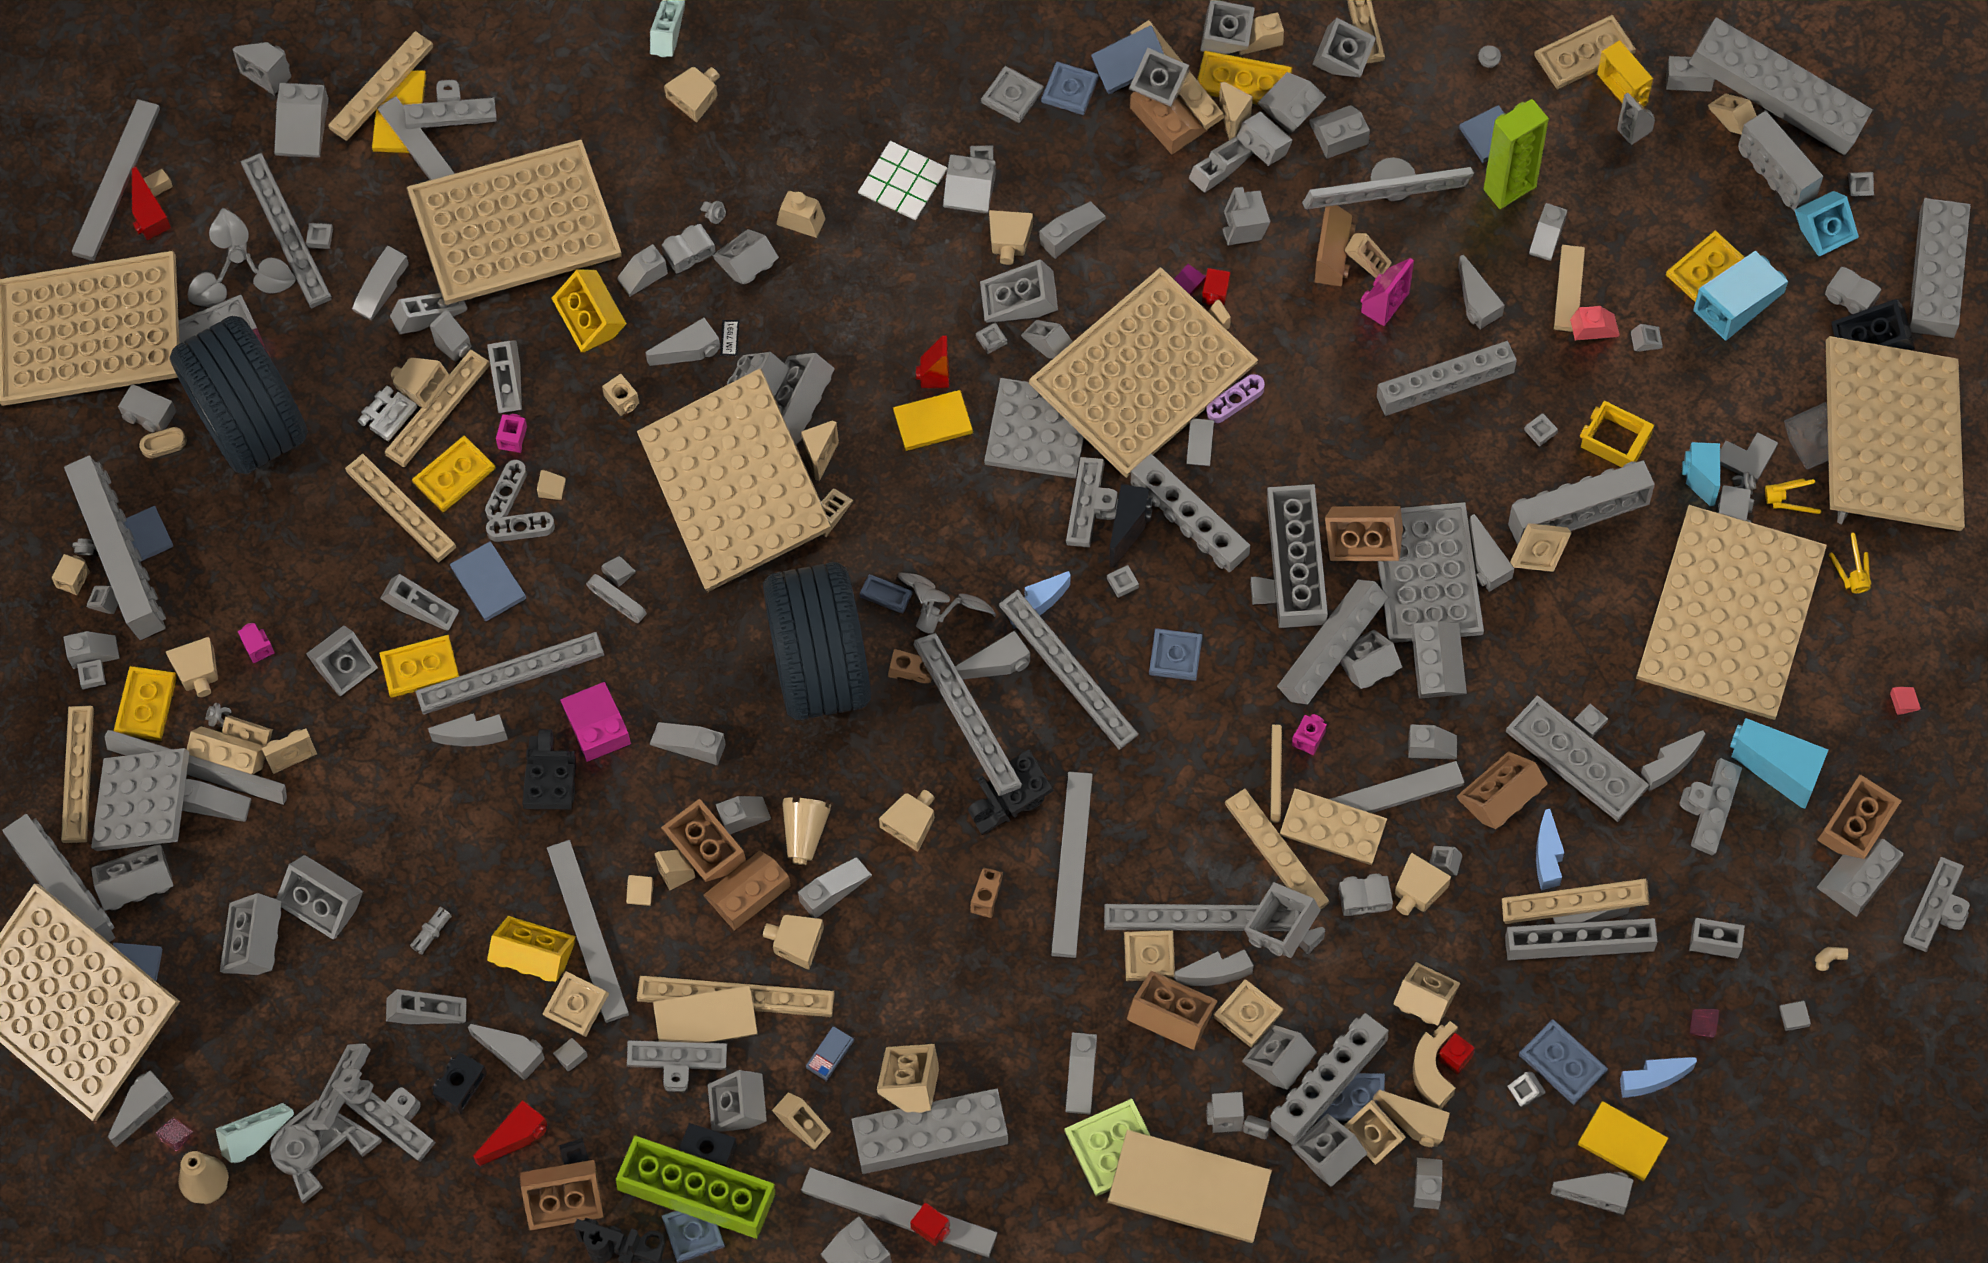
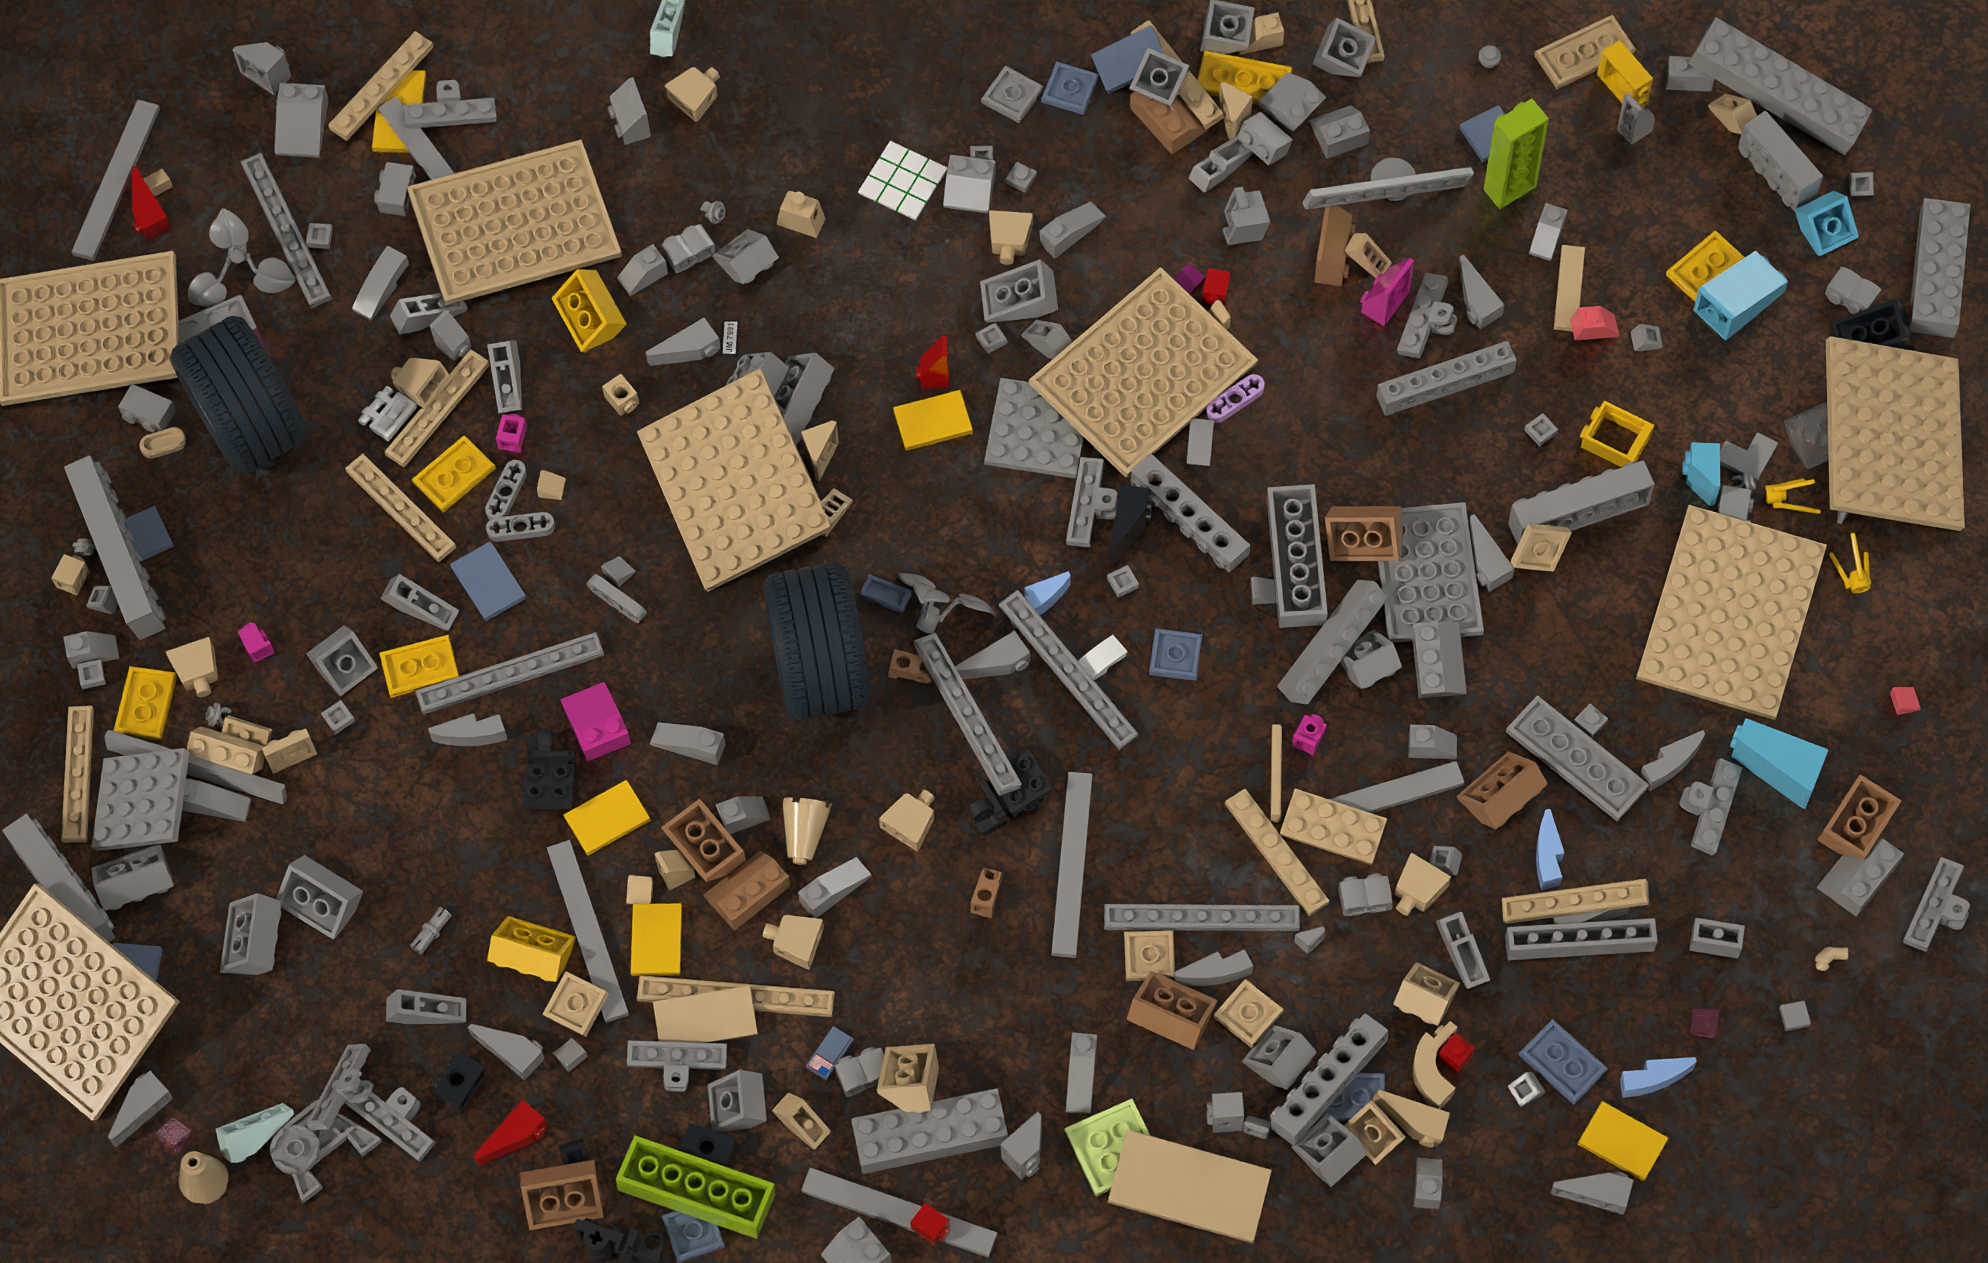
light grey window [1244,882,1321,958] -> none
none -> light grey plate [321,700,355,734]
none -> light grey brick [374,162,416,216]
none -> yellow tile [564,780,651,856]
none -> light grey slope [608,77,651,145]
none -> yellow tile [631,904,682,976]
none -> light grey brick [835,1047,884,1097]
none -> light grey slope [1001,1112,1042,1180]
none -> light grey plate [1006,162,1037,193]
none -> white slope [1078,635,1128,680]
none -> light grey plate [1397,273,1458,358]
none -> light grey slope [1436,912,1490,989]

